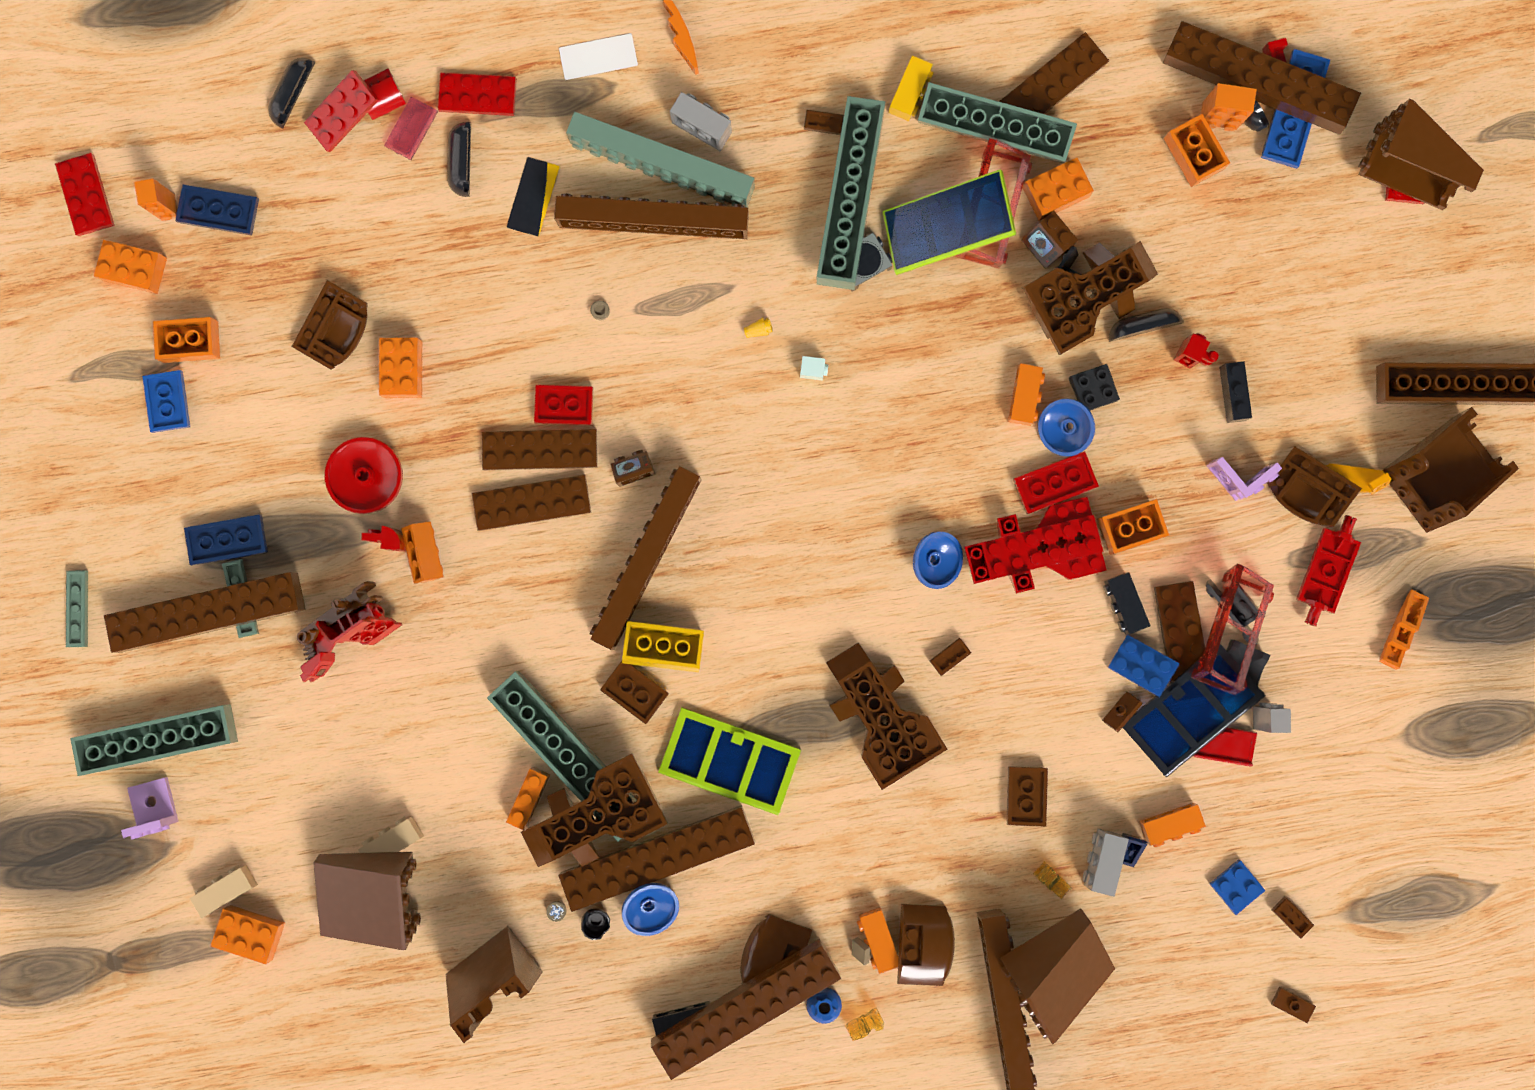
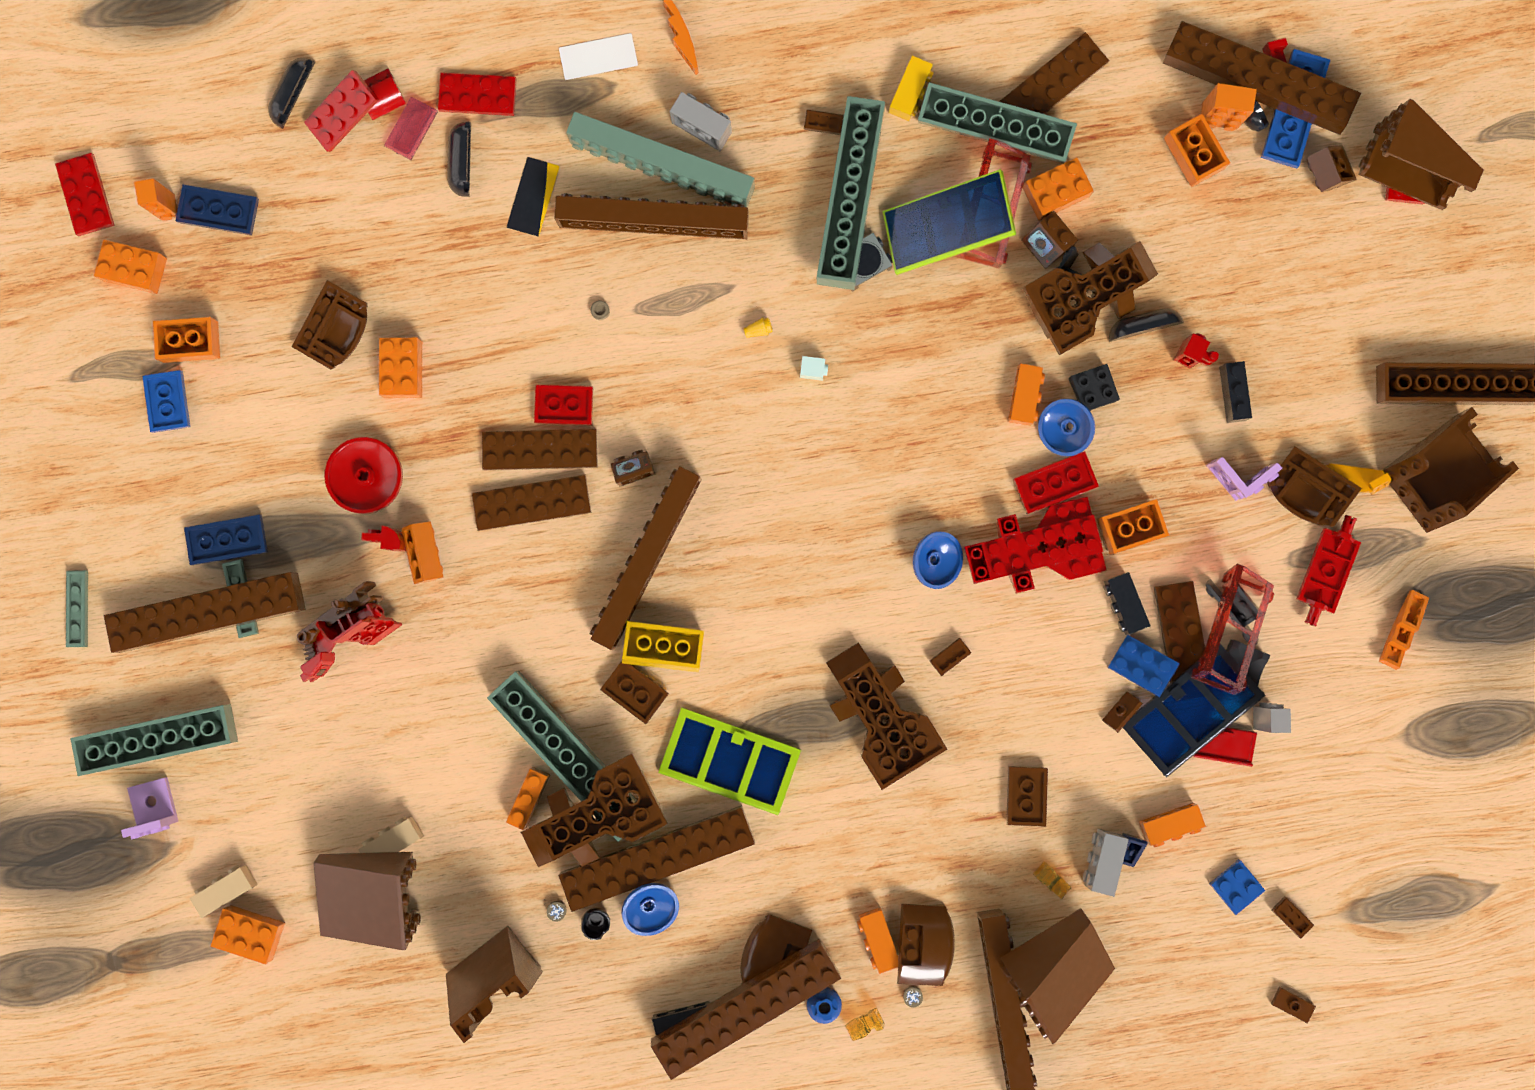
dark tan tile [852,937,870,965] -> none
none -> dark tan tile [903,986,923,1008]
none -> reddish brown slope [1307,145,1357,192]

